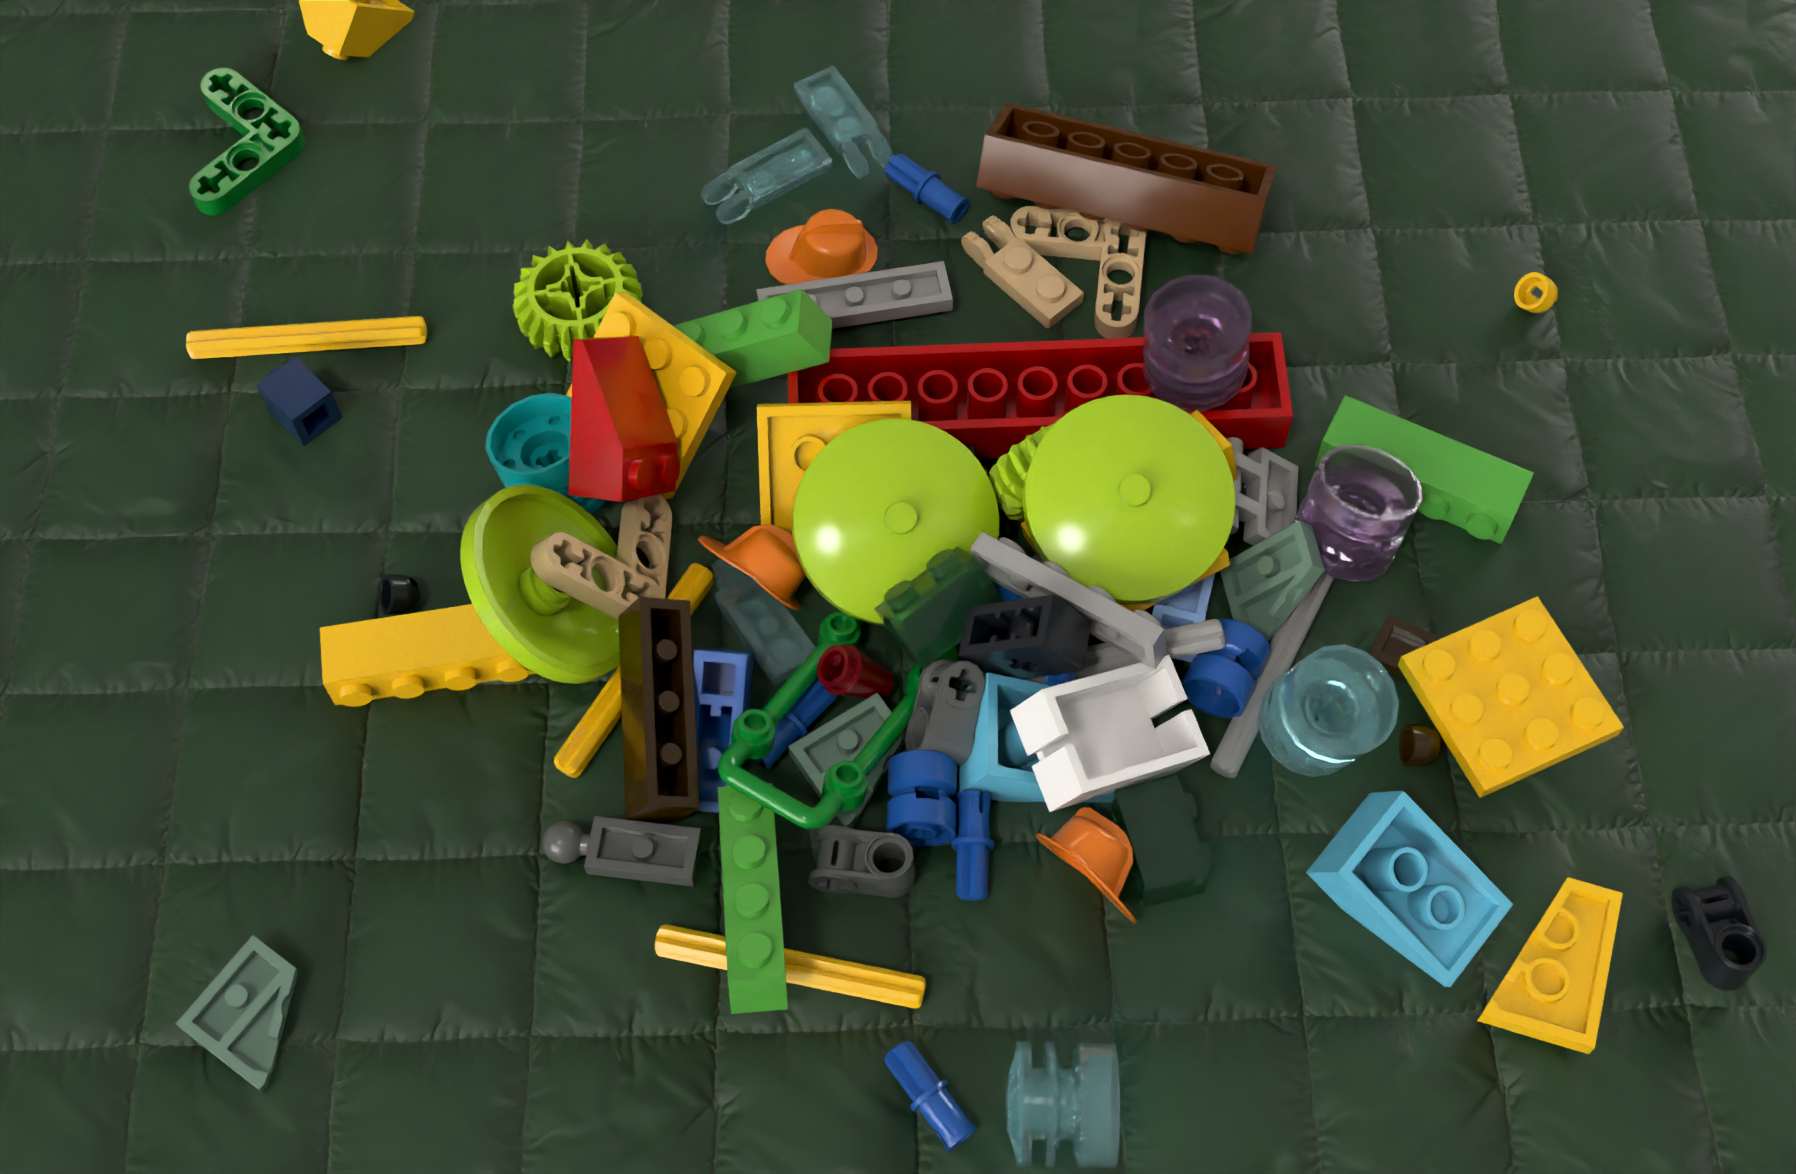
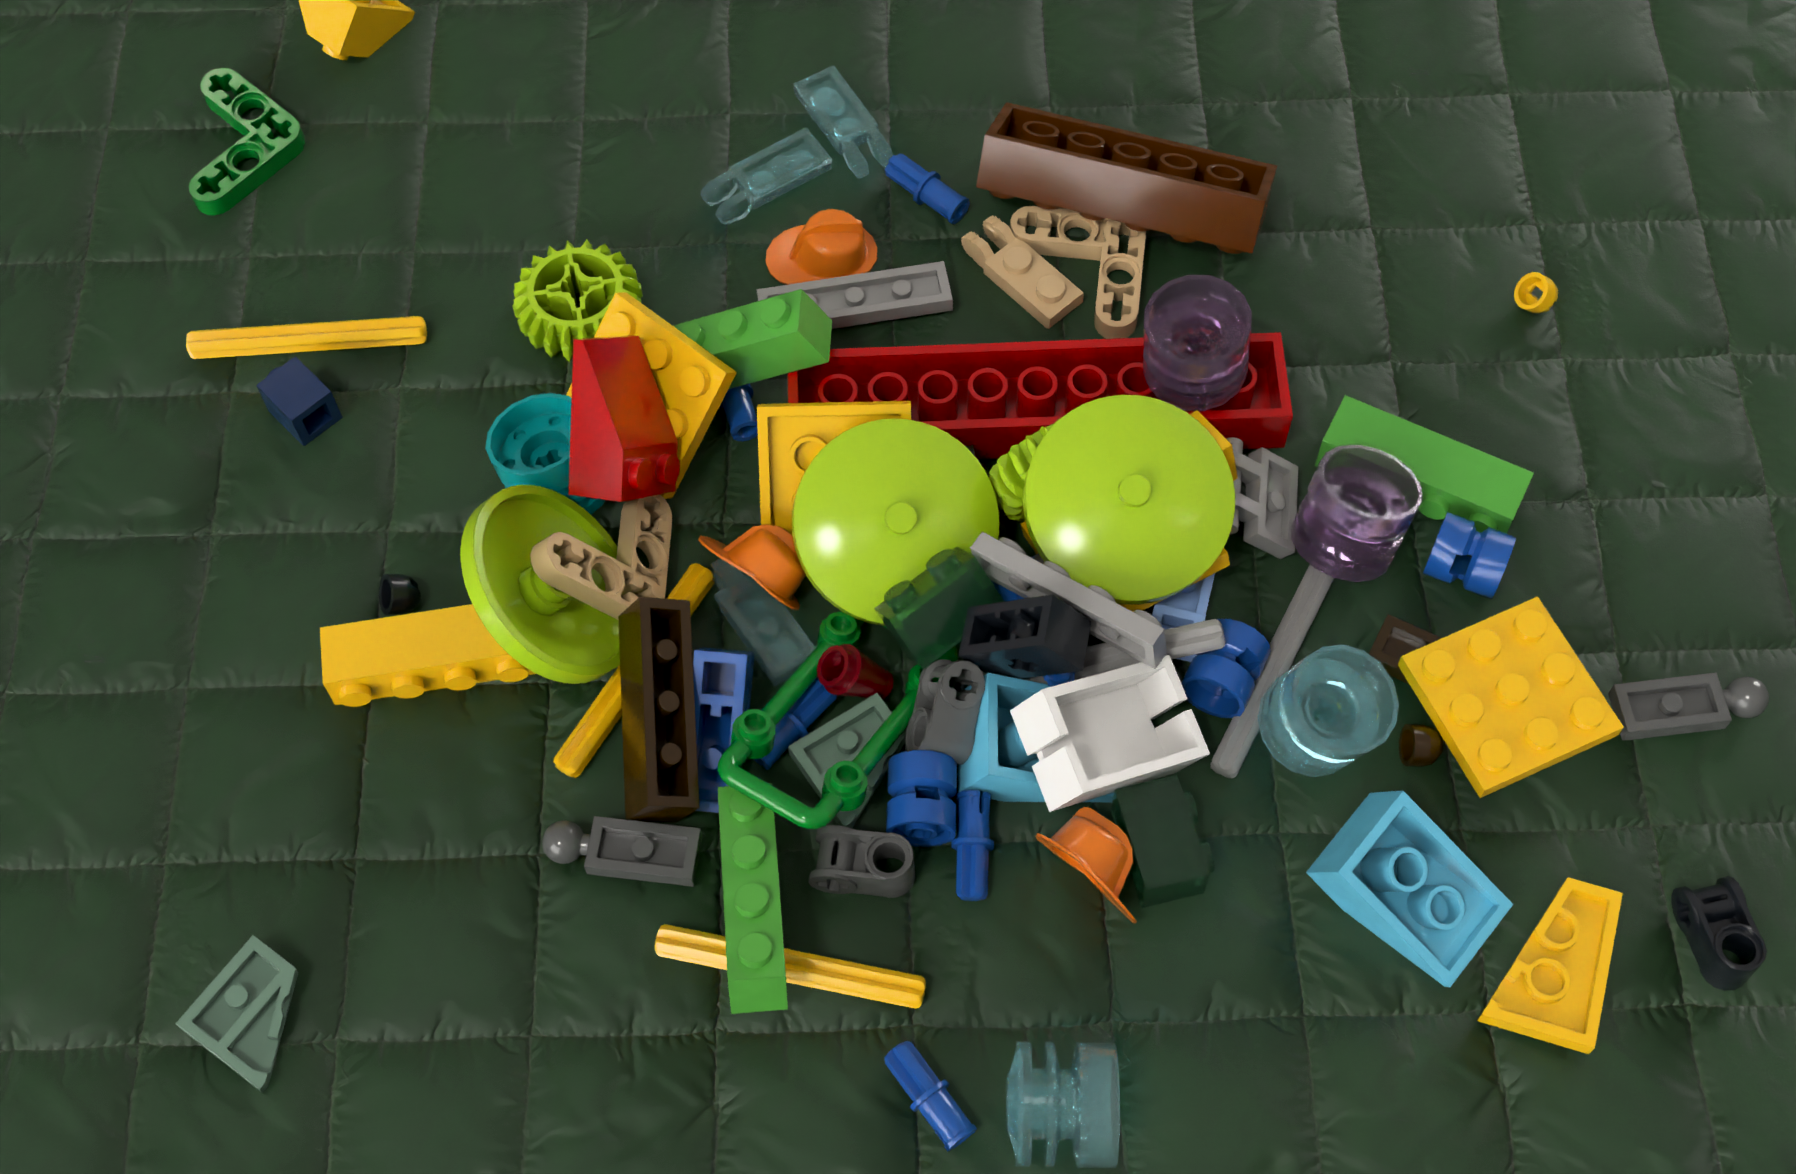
sand green wing [1220,520,1325,642] -> none
none -> blue axle [720,384,758,441]
none -> blue wheel [1423,512,1516,599]
none -> dark grey plate [1608,672,1769,741]

